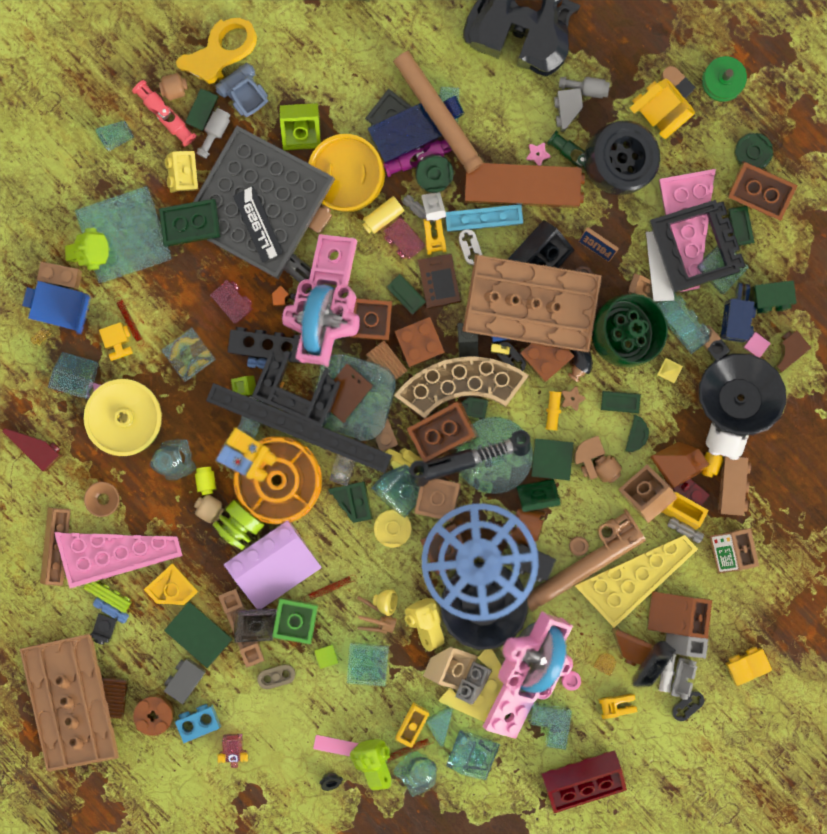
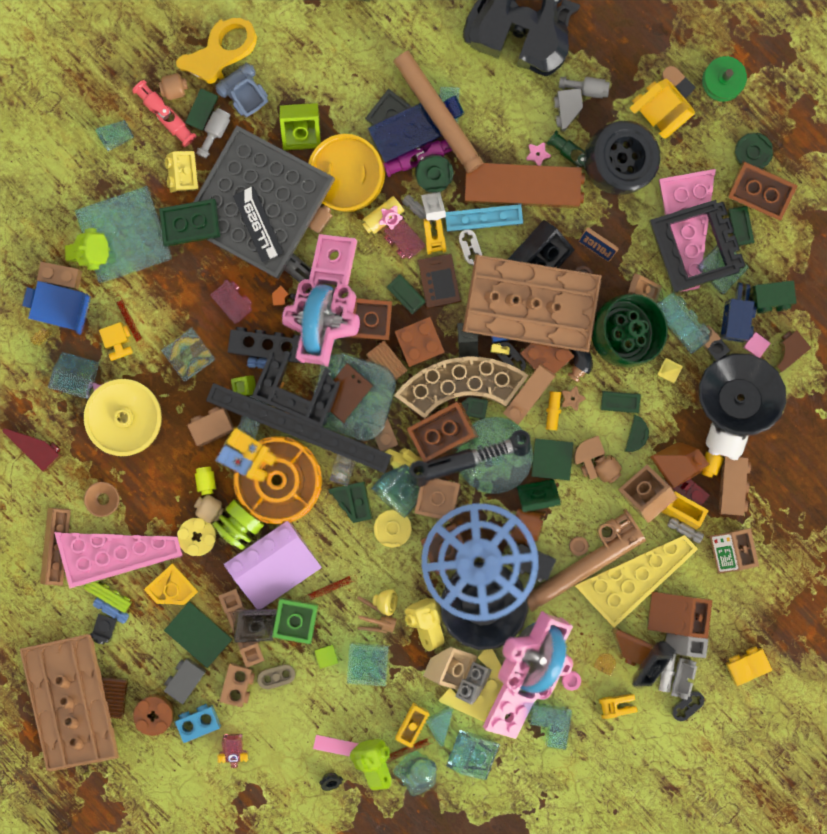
clear light blue piece [150,439,196,480] -> none
dark red slope [542,750,627,813] -> none
white sticker [646,232,674,301] -> none
none -> light yellow plate [177,518,216,556]
none -> medium nougat brick [188,407,235,446]
none -> medium nougat brick [219,662,255,708]
none -> bright pink plate [379,205,403,229]
none -> medium nougat slope [503,364,556,425]

